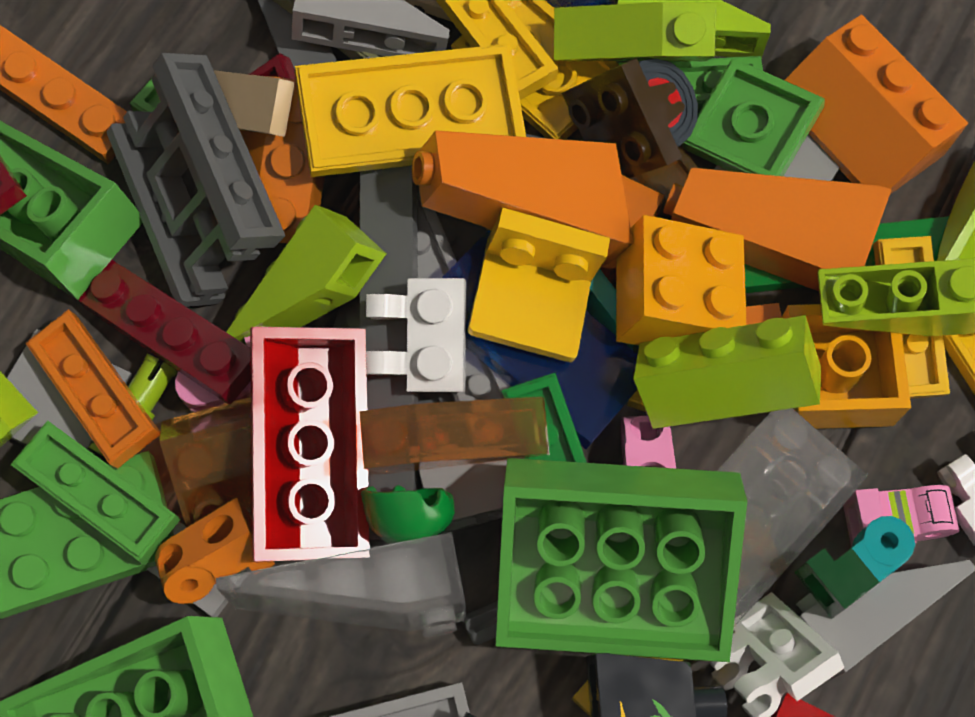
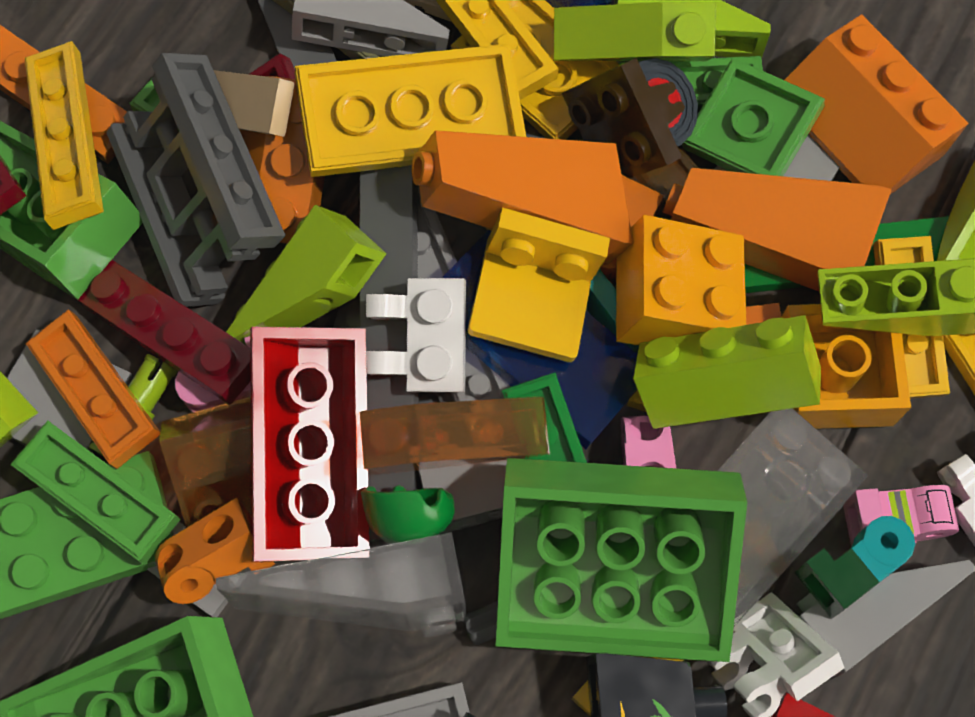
none -> yellow tile [24,41,104,230]

